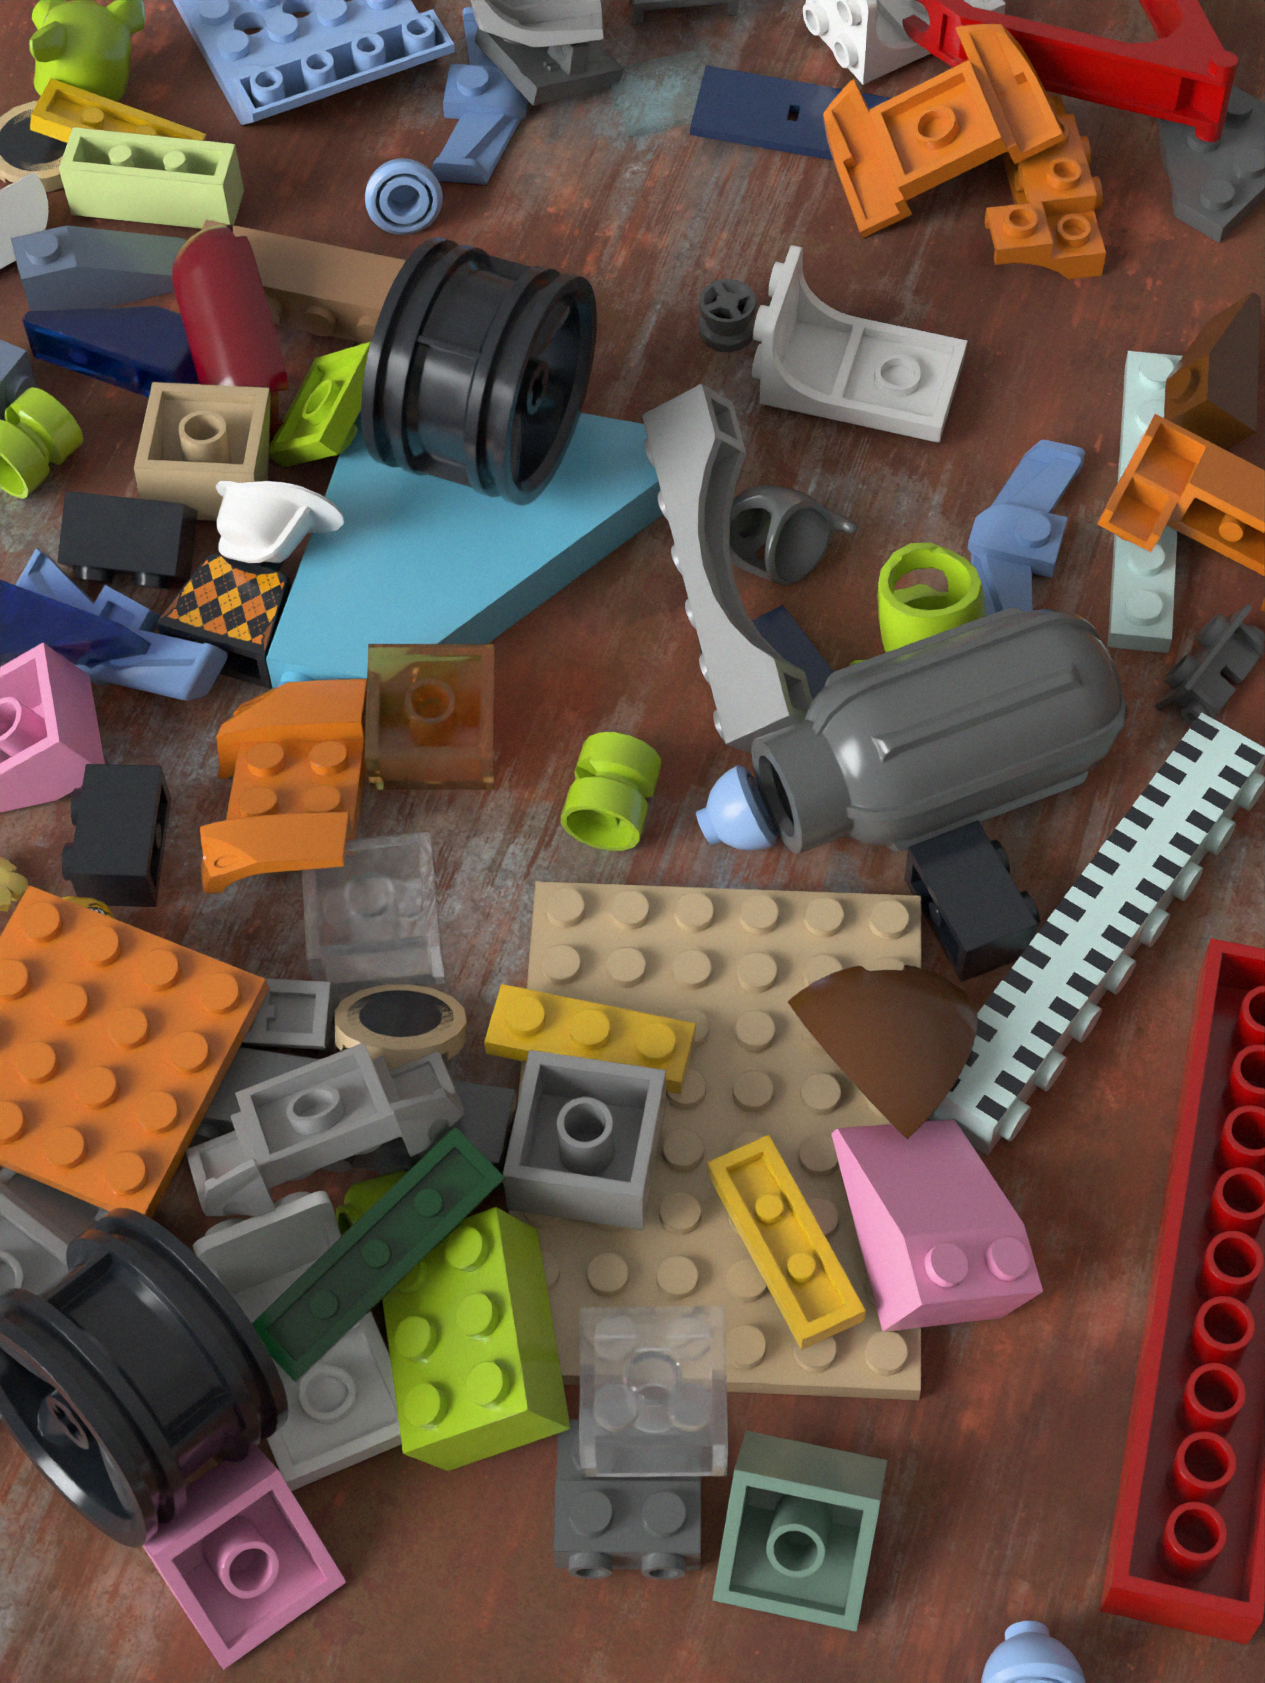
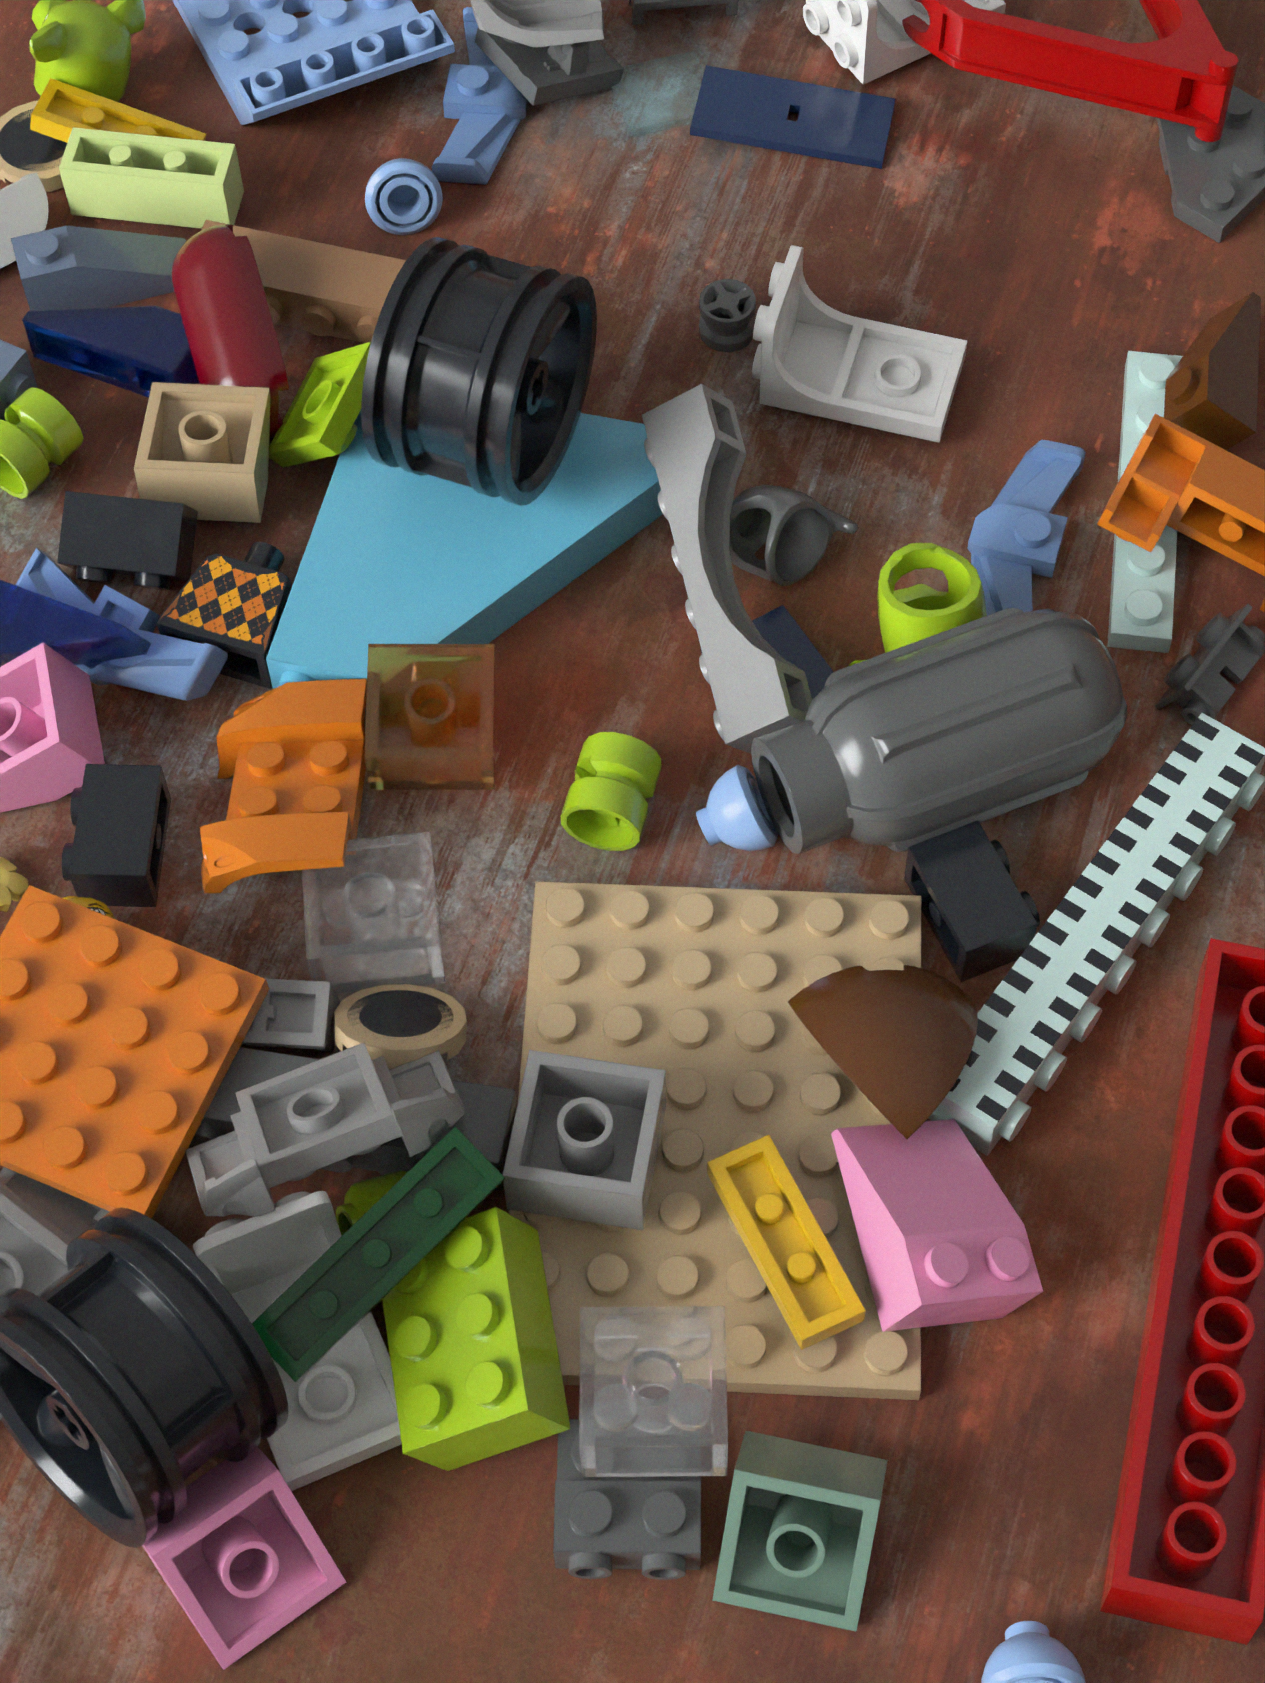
white piece [215,481,344,563] -> none
yellow plate [484,984,696,1094] -> none
orange piece [823,24,1066,239] -> none
orange bracket [984,91,1106,279] -> none

